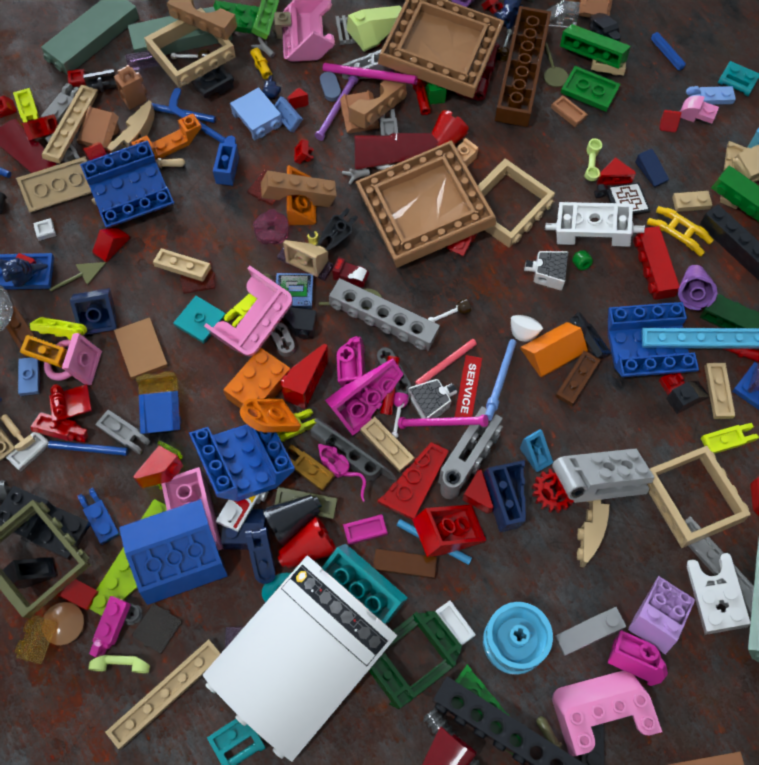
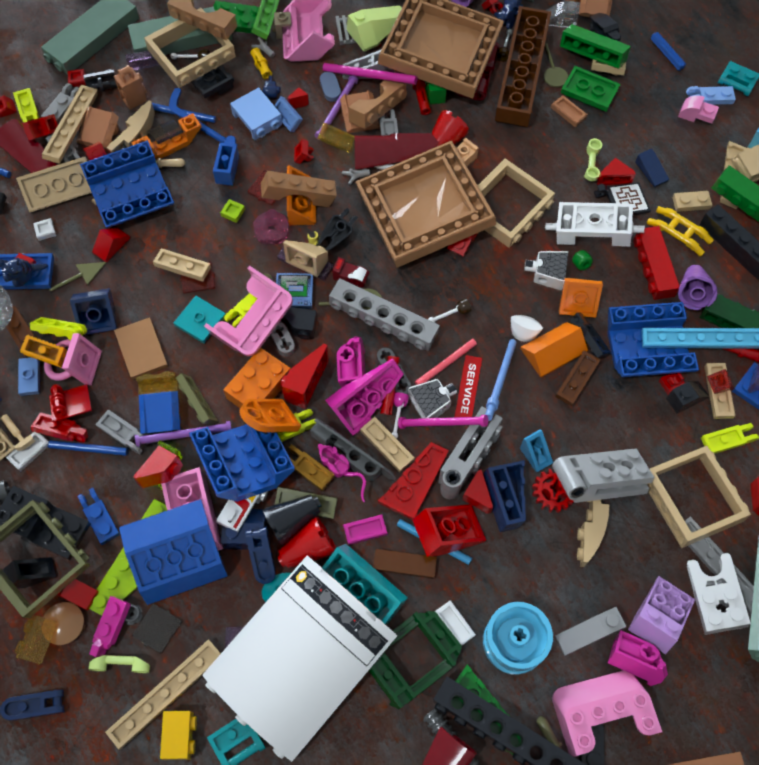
red slope [659,110,682,133] -> none
none -> dark blue plate [0,690,65,721]
none -> medium lavender bar [135,421,231,447]
none -> clear smoke piece [148,119,183,144]
none -> yellow brick [160,711,197,760]
none -> olive plate [176,373,219,426]
none -> lime plate [220,199,245,223]
none -> clear yellow plate [317,123,355,153]
none -> orange tile [559,278,603,318]
none -> clear red slope [707,369,735,394]

